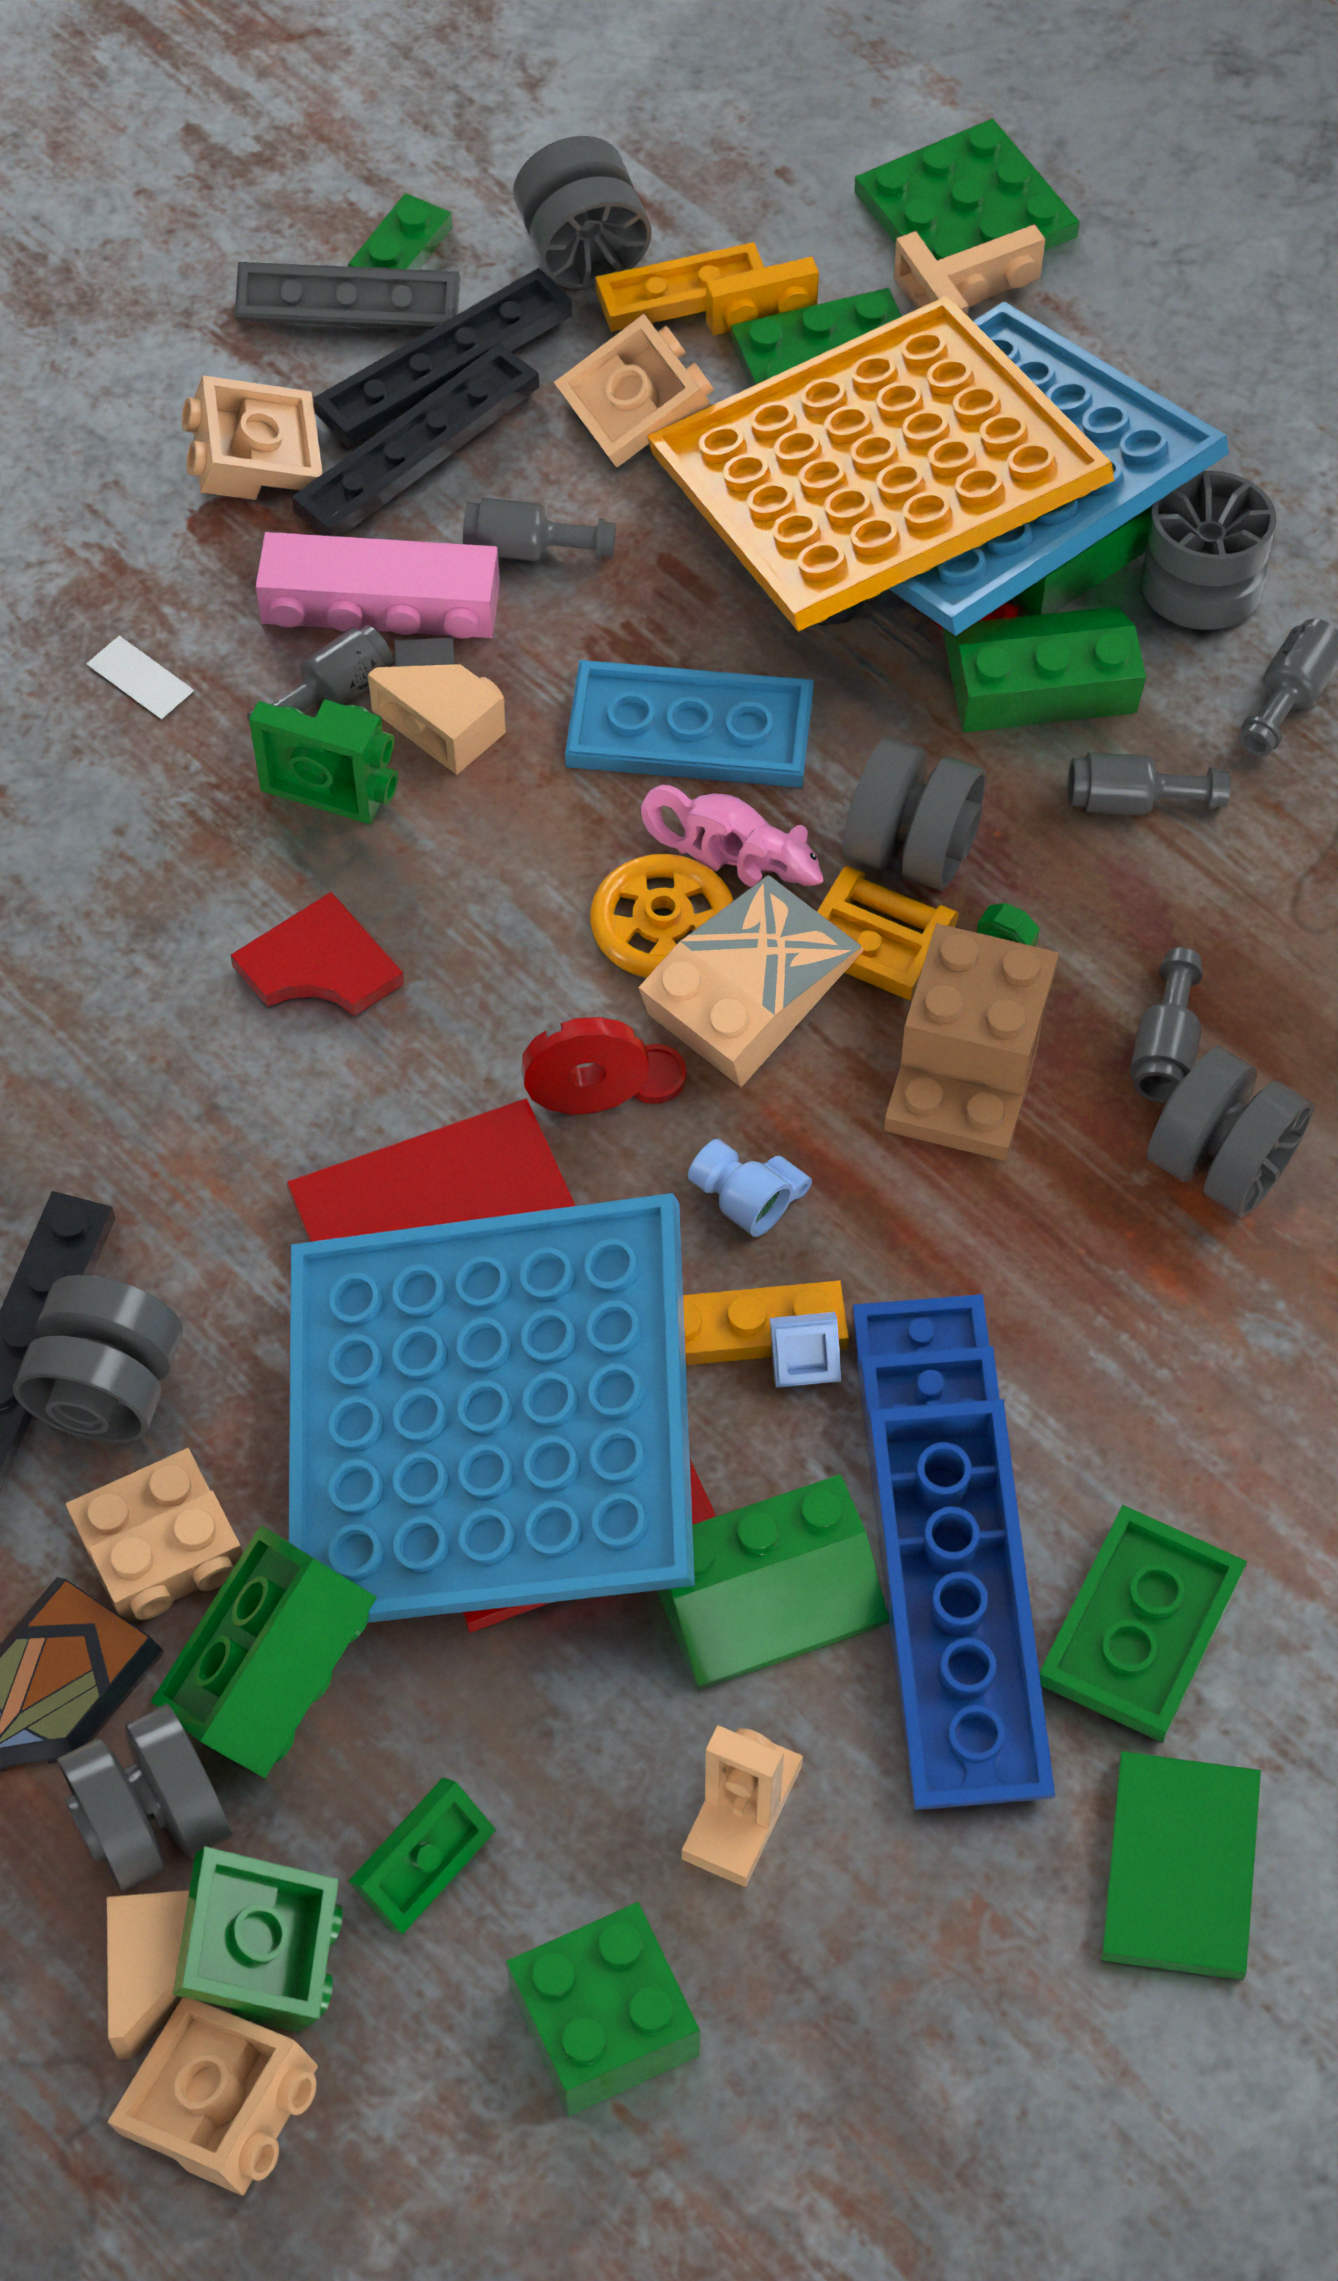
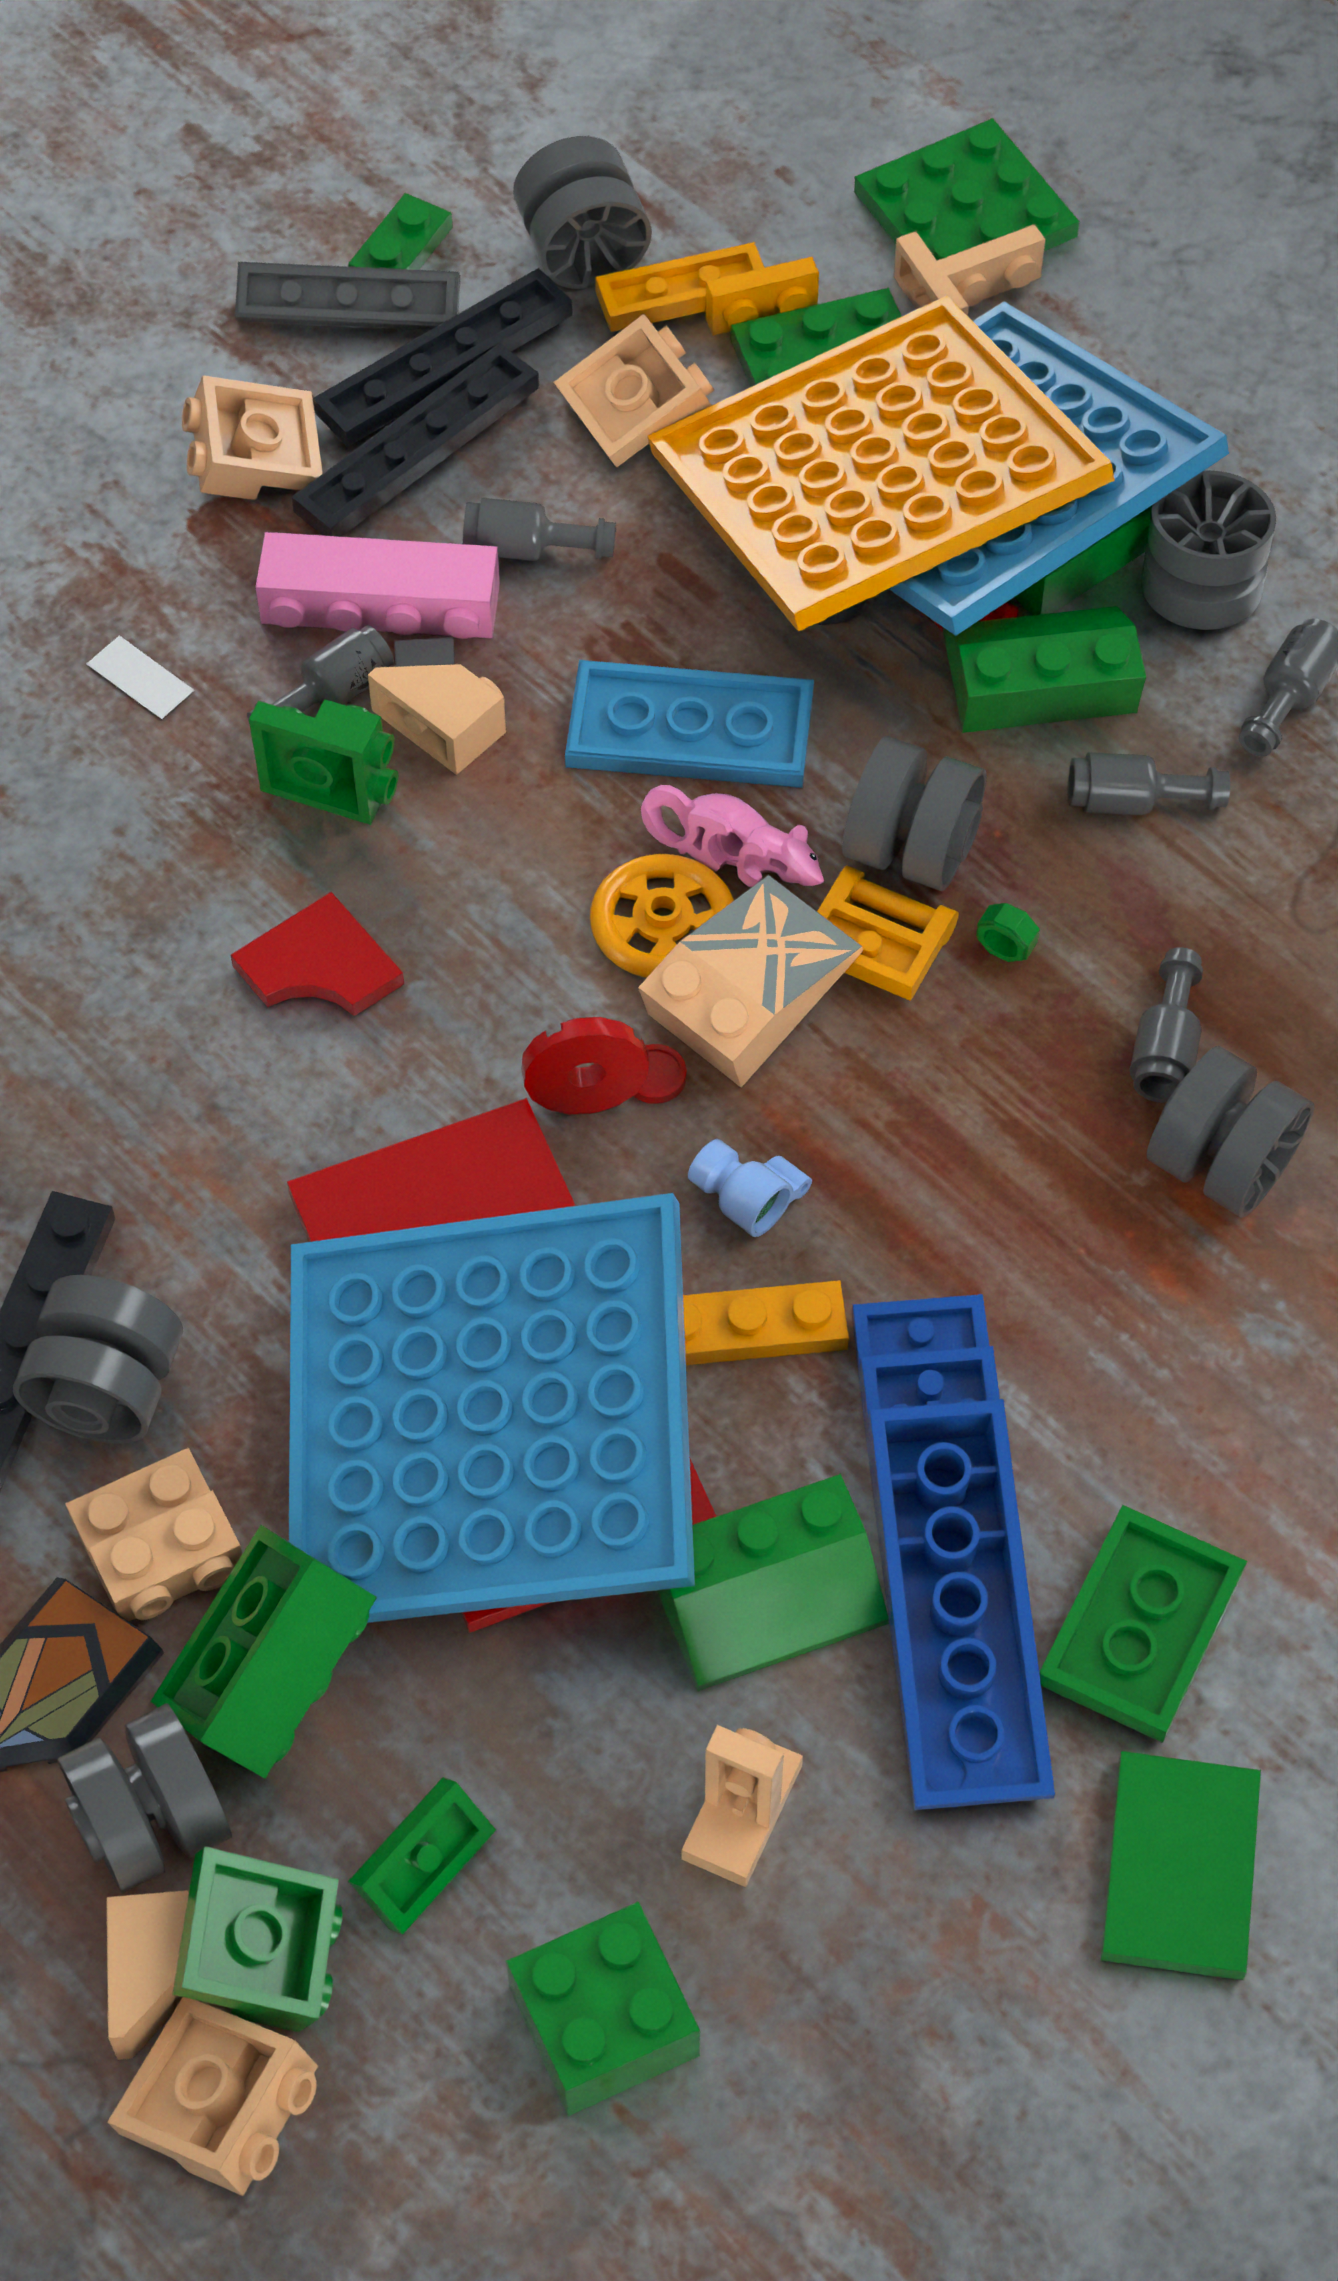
light blue tile [769,1312,841,1388] -> none
medium nougat bracket [884,923,1059,1161] -> none

